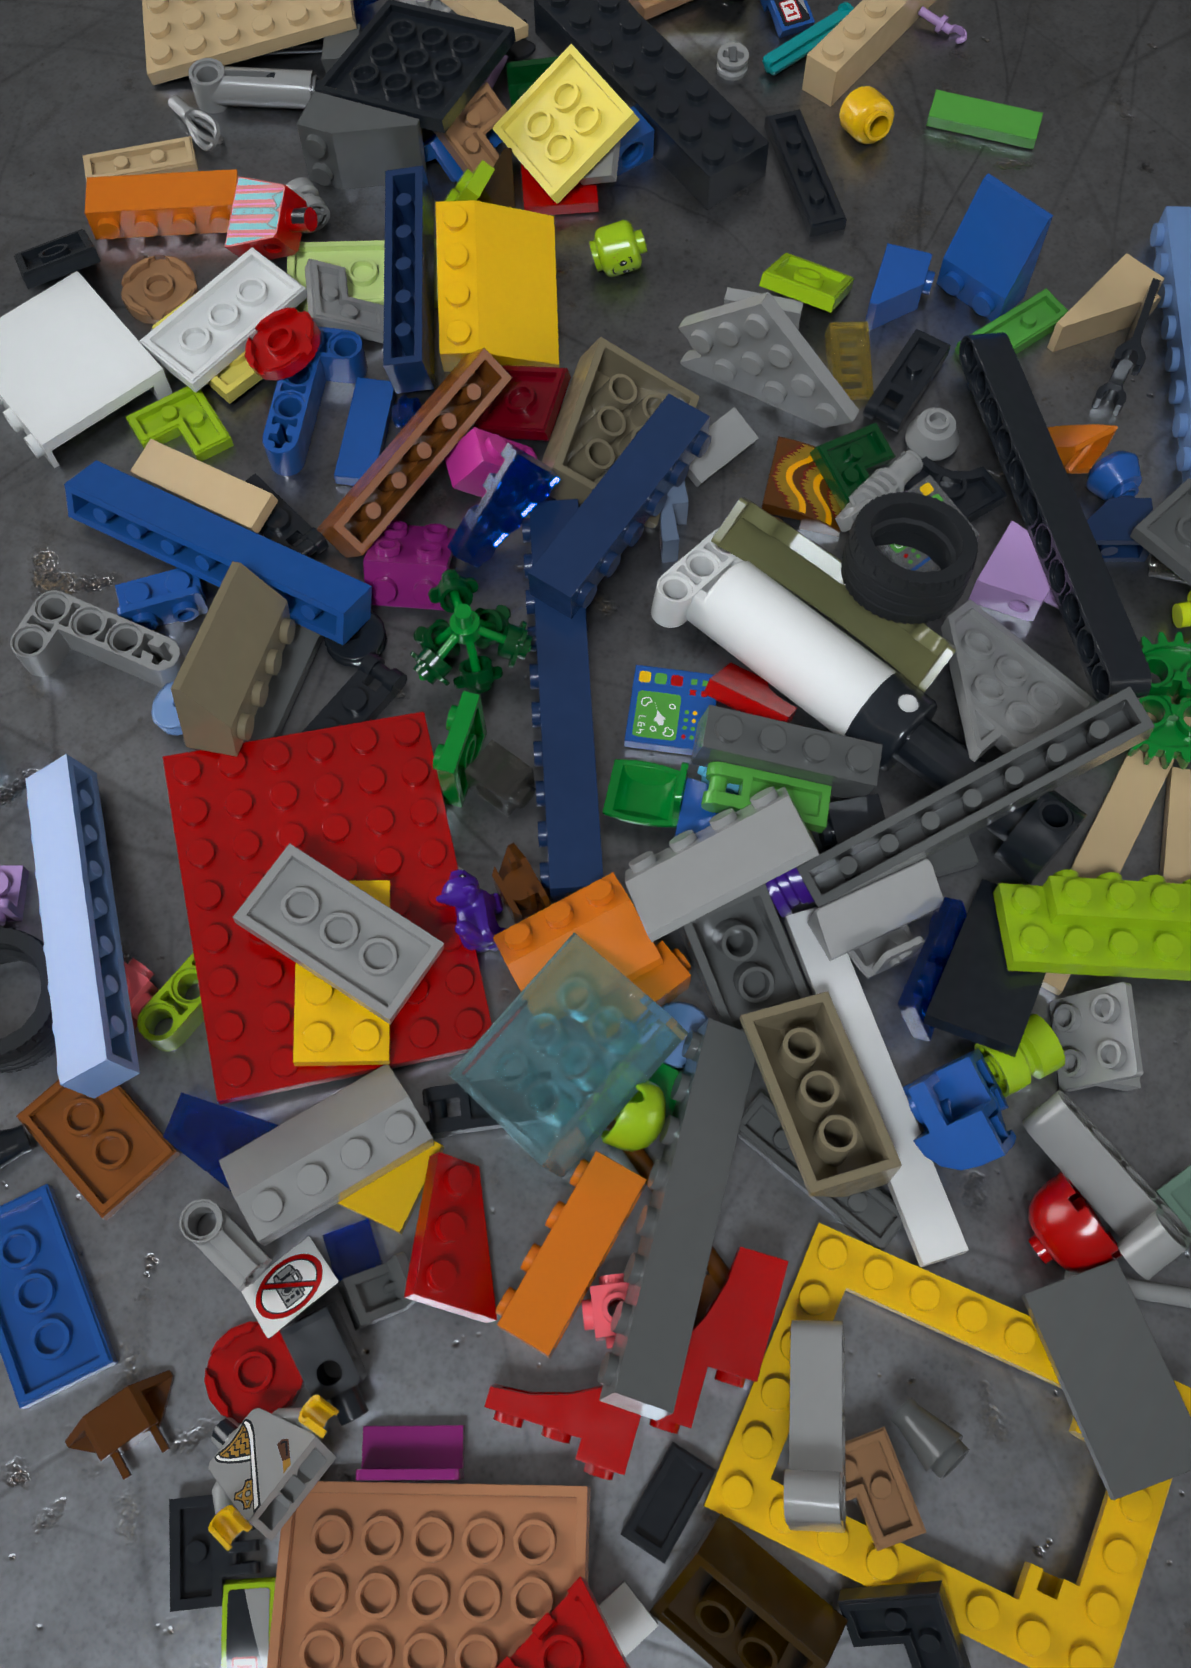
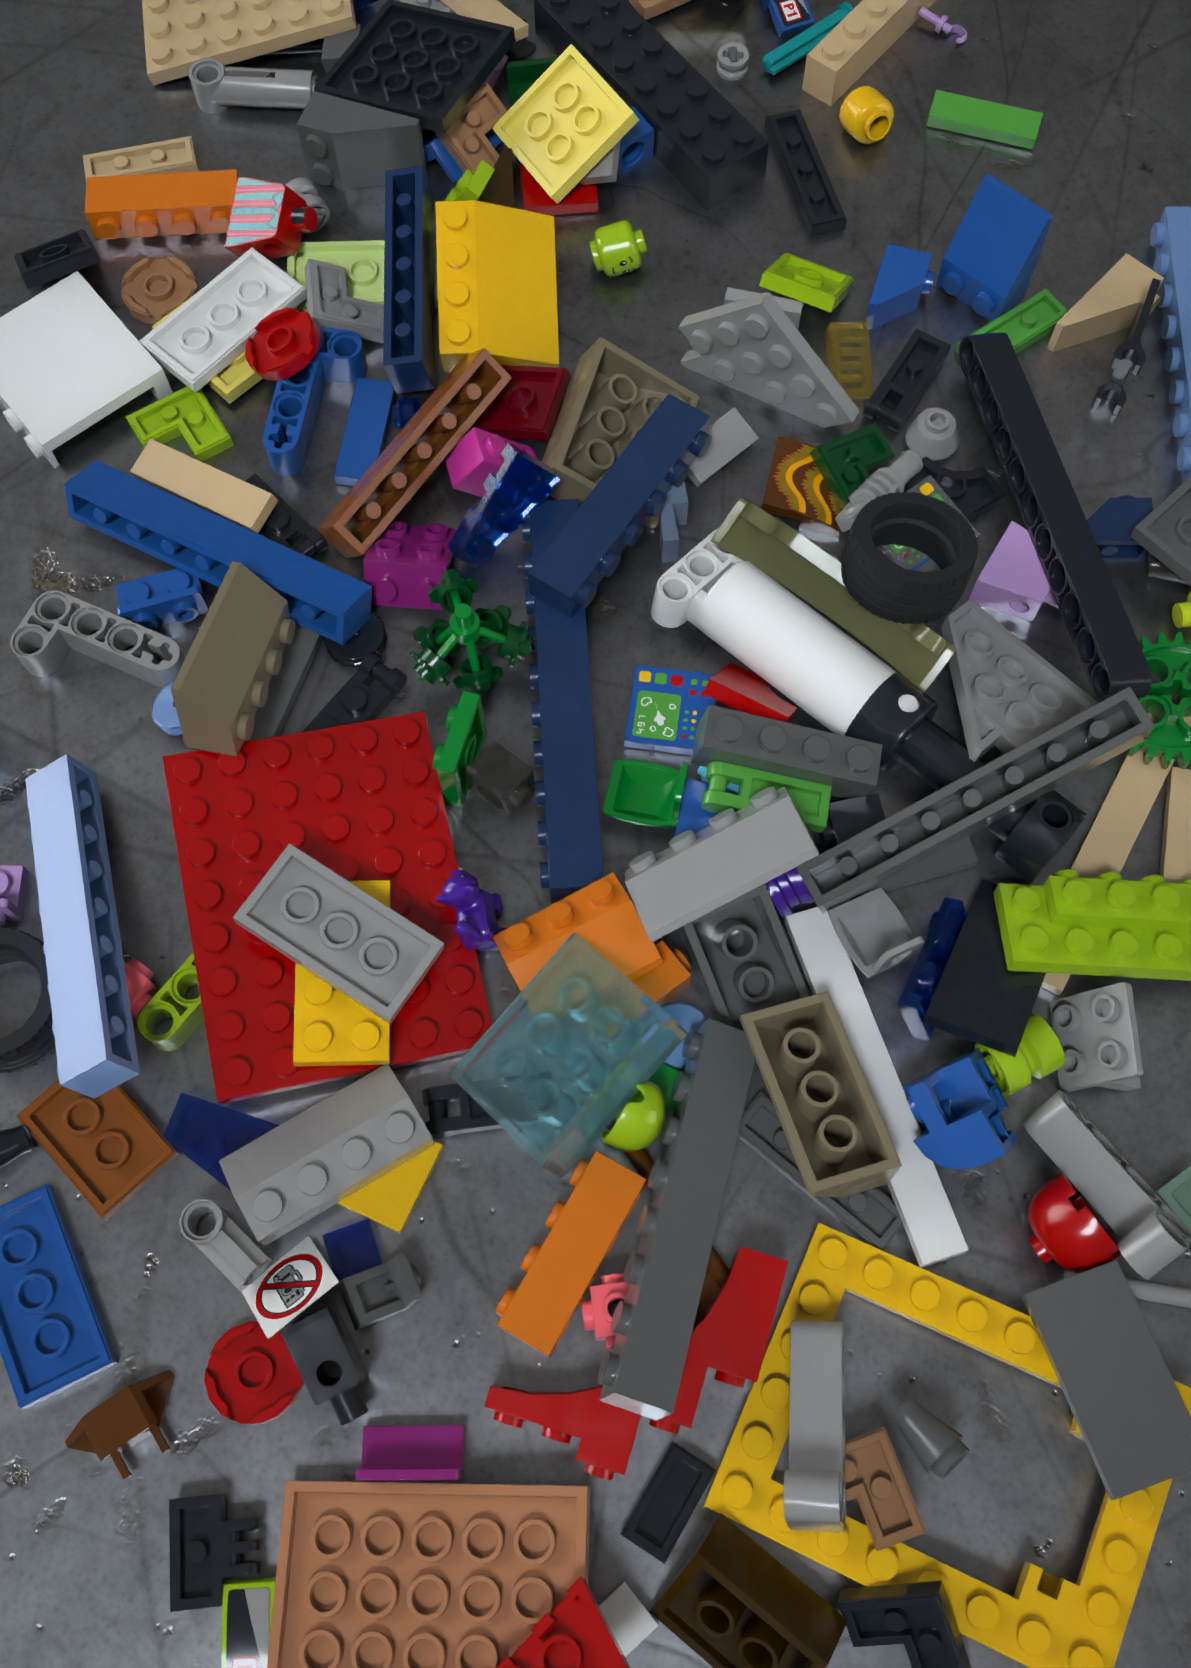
light grey piece [168,95,224,151] -> none
light grey torso [208,1394,339,1551] -> none
red wing [404,1152,497,1323] -> none
reddish brown piece [492,842,552,924] -> none
light grey slope [807,858,945,961] -> none
orange piece [1047,424,1118,474] -> none
blue cone [1086,451,1142,502] -> none

